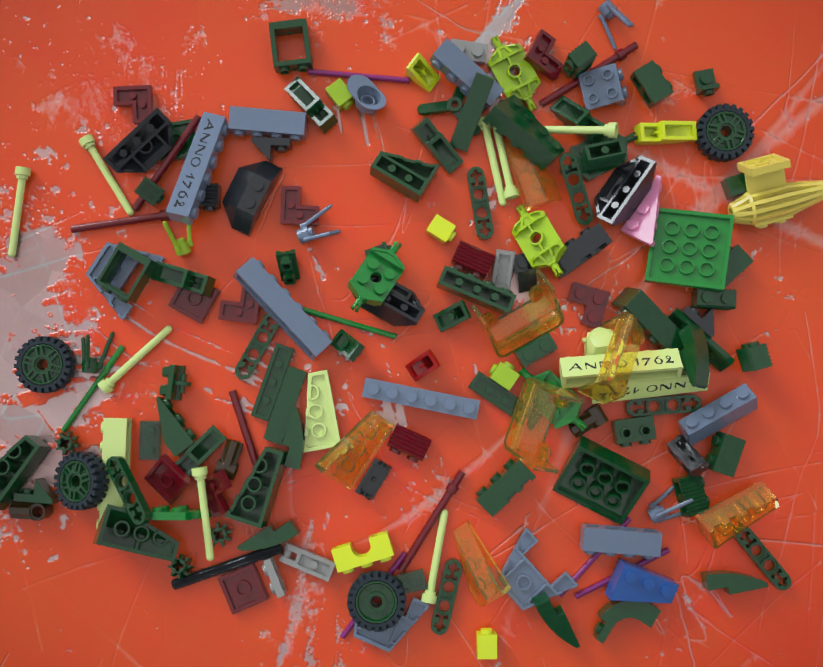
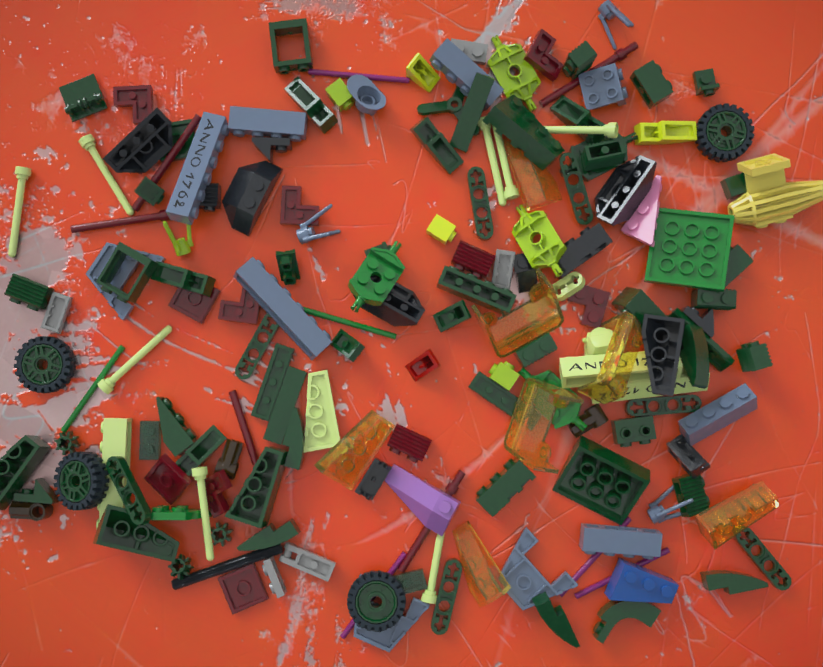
dark green plant [81,332,115,374] -> none
dark green hips [159,364,192,400] -> none
neon yellow arch [331,530,395,574] -> none
sand blue brick [362,378,480,420] -> none
wedge [370,151,440,203] -> none
neon yellow brick [476,628,497,659] -> none
dark green brick [705,431,746,478] -> none
none -> dark green brick [4,273,54,312]
none -> light grey plate [40,292,73,334]
none -> dark green hinge [59,74,107,122]
none -> medium lavender wedge [385,464,461,536]
none -> yellowish green beam [550,272,585,301]
none -> black wedge [641,314,685,397]

